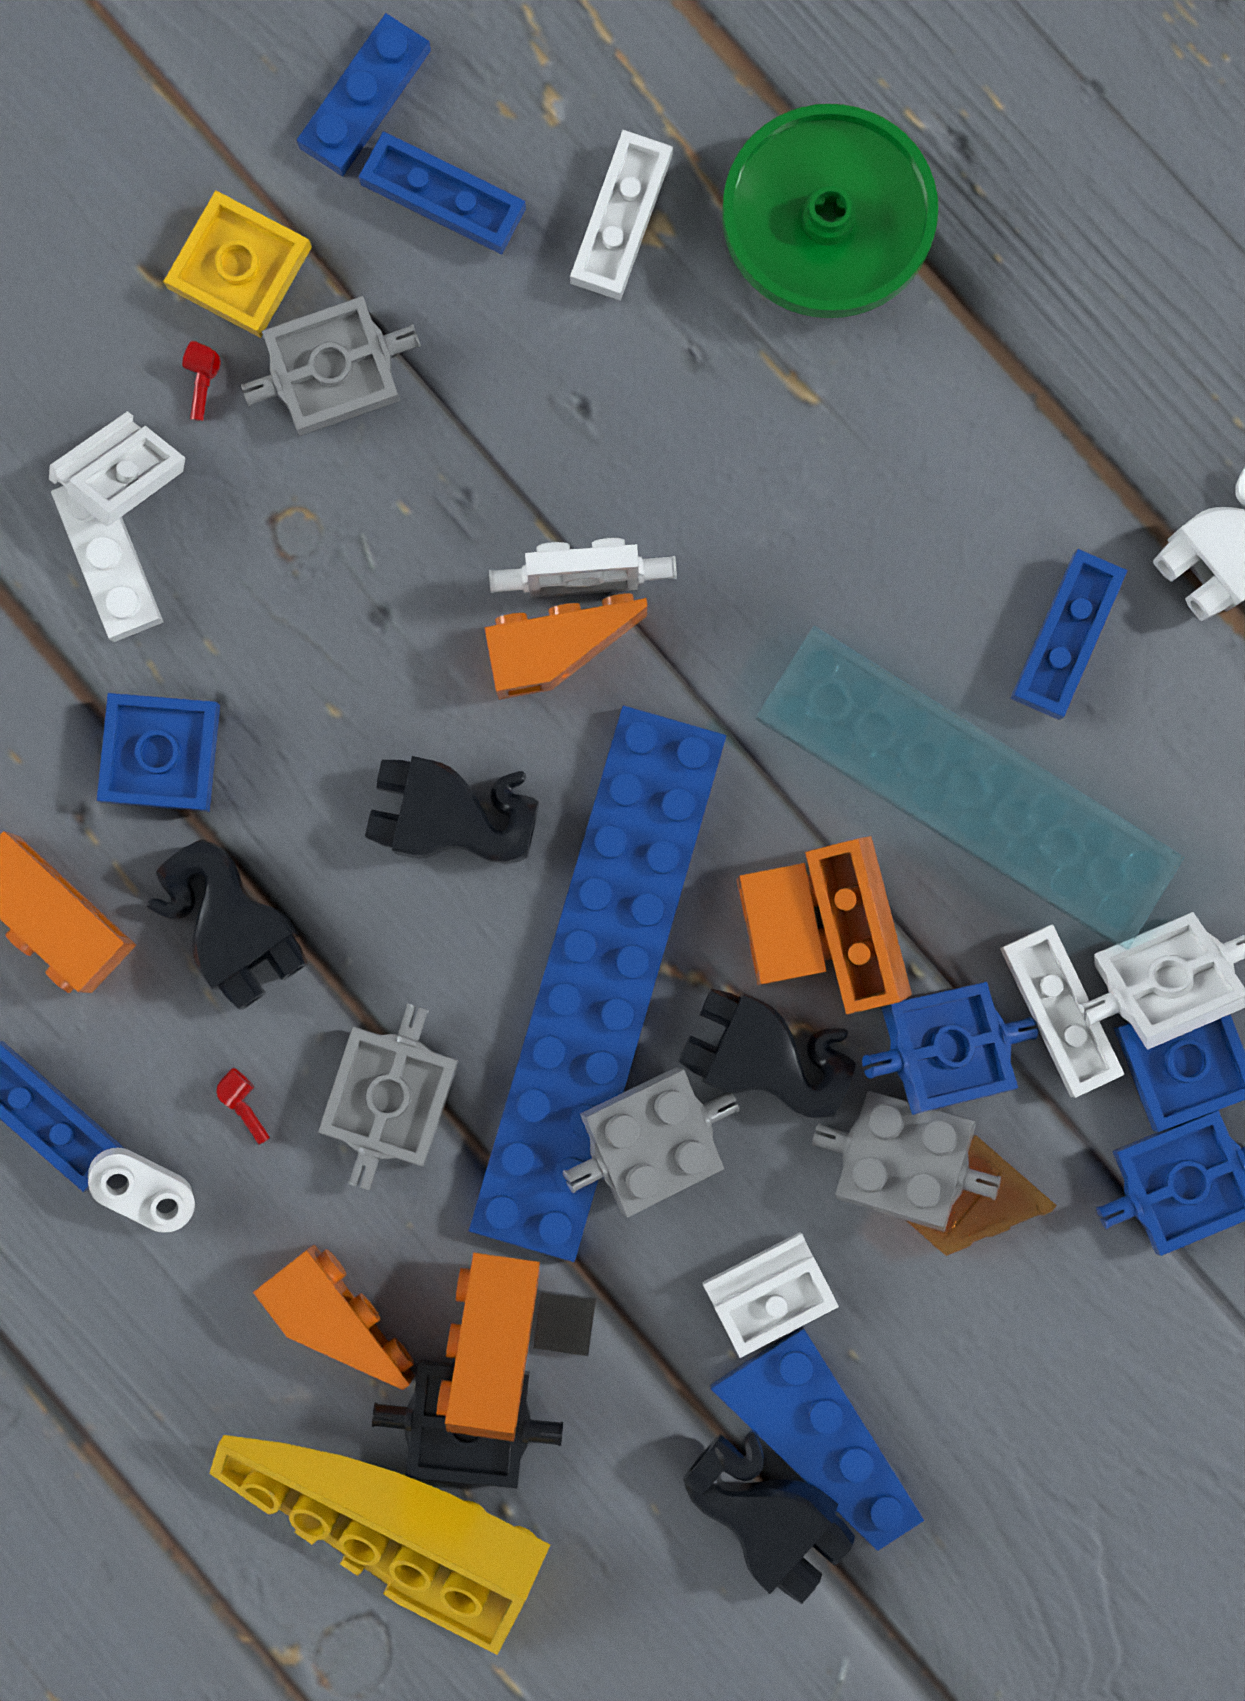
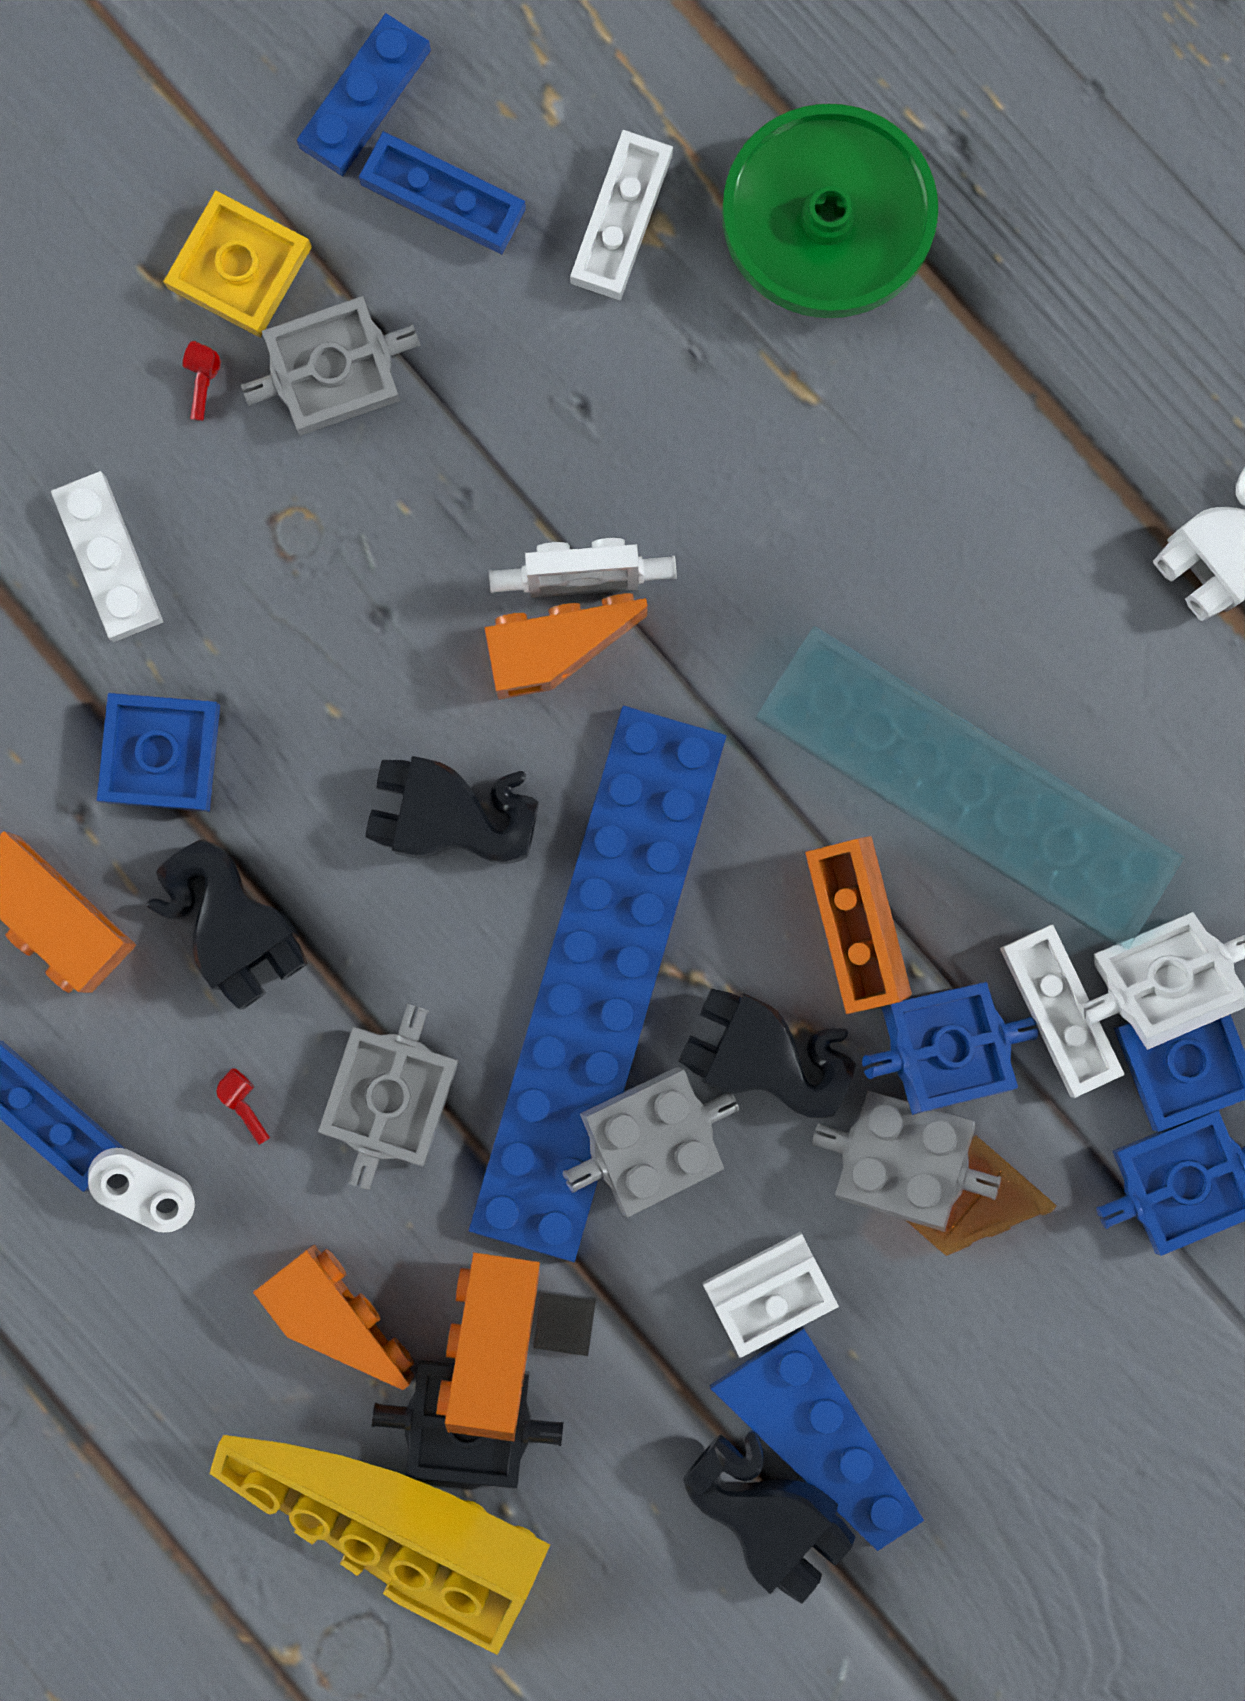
white plate [49,411,185,527] -> none
orange brick [736,863,832,985] -> none
blue plate [1010,549,1128,720] -> none

